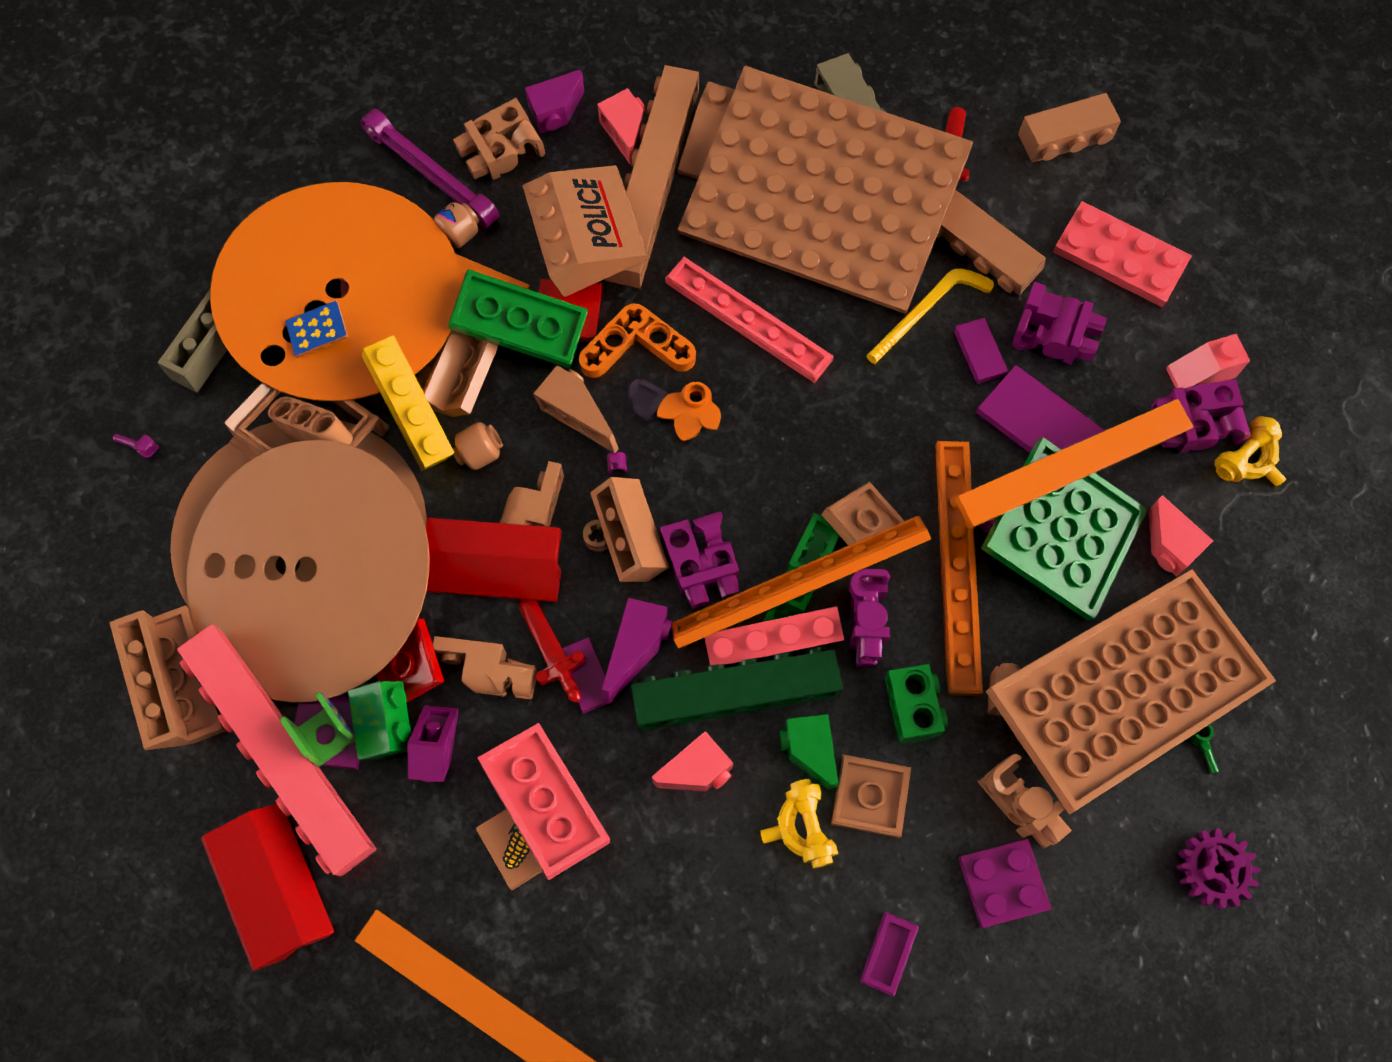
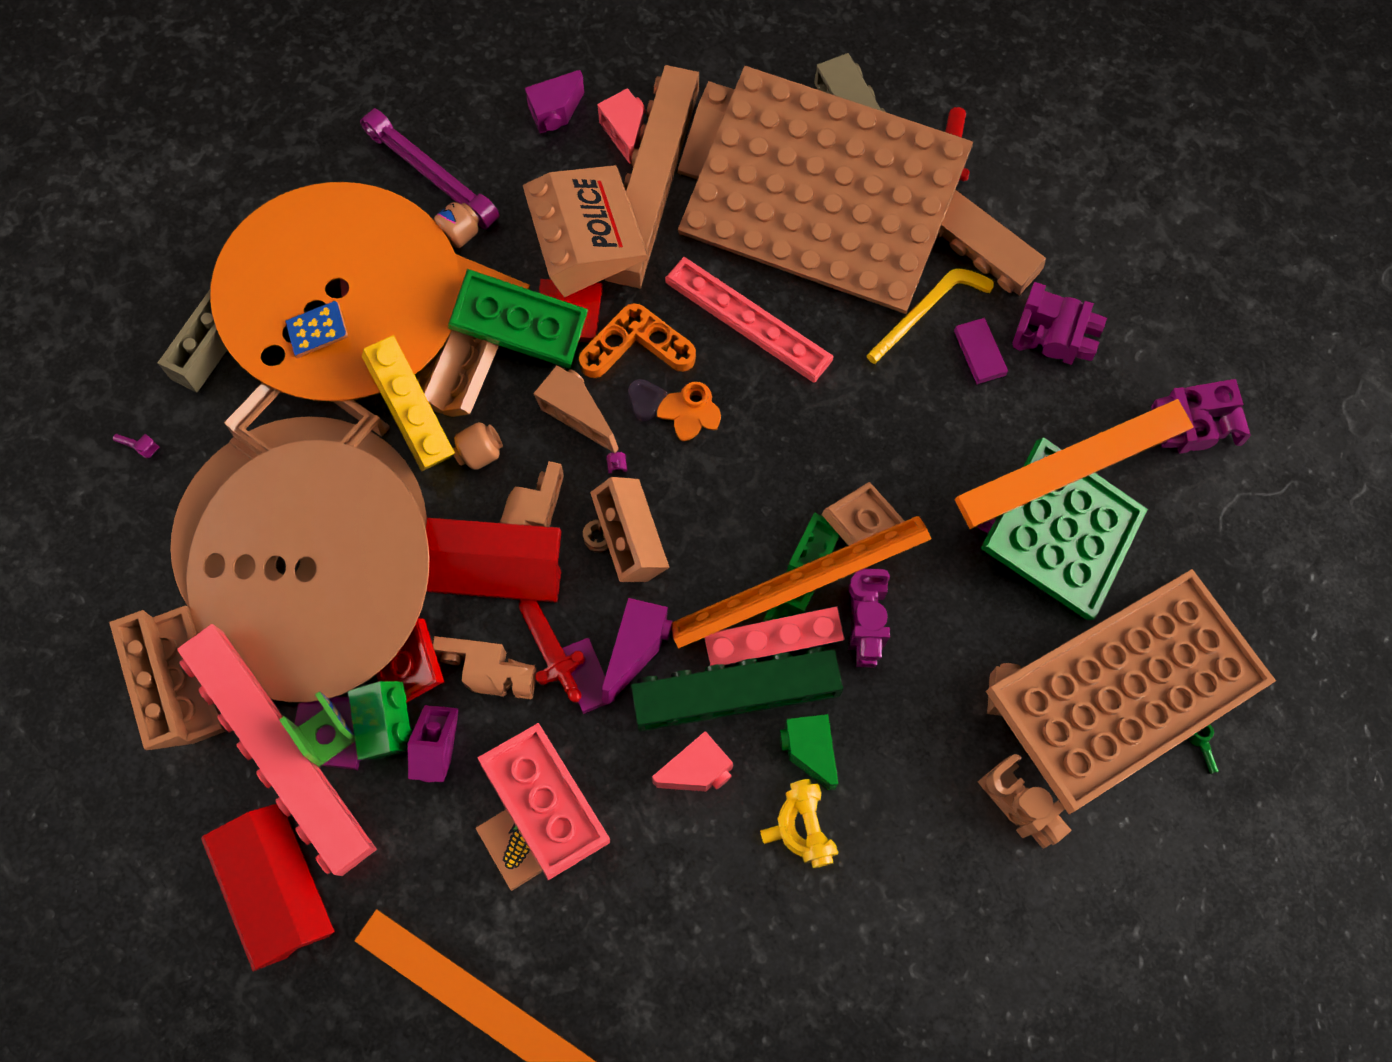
nougat beam [268,396,353,445] -> none
nougat hips [453,98,545,180] -> none
magenta hips [660,511,739,610] -> none
nougat tile [830,754,911,839] -> none
magenta tile [859,912,919,997] -> none
green brick [884,664,948,745] -> none
orange tile [935,441,983,696] -> none
magenta plate [958,839,1052,929] -> none
magenta tile [976,365,1105,453] -> none
nougat brick [1018,93,1121,163] -> none
coral plate [1053,201,1192,308] -> none
coral slope [1148,495,1213,577] -> none
coral slope [1166,334,1250,388] -> none
magenta gear [1176,828,1260,910] -> none
yellow piece [1214,416,1286,487] -> none

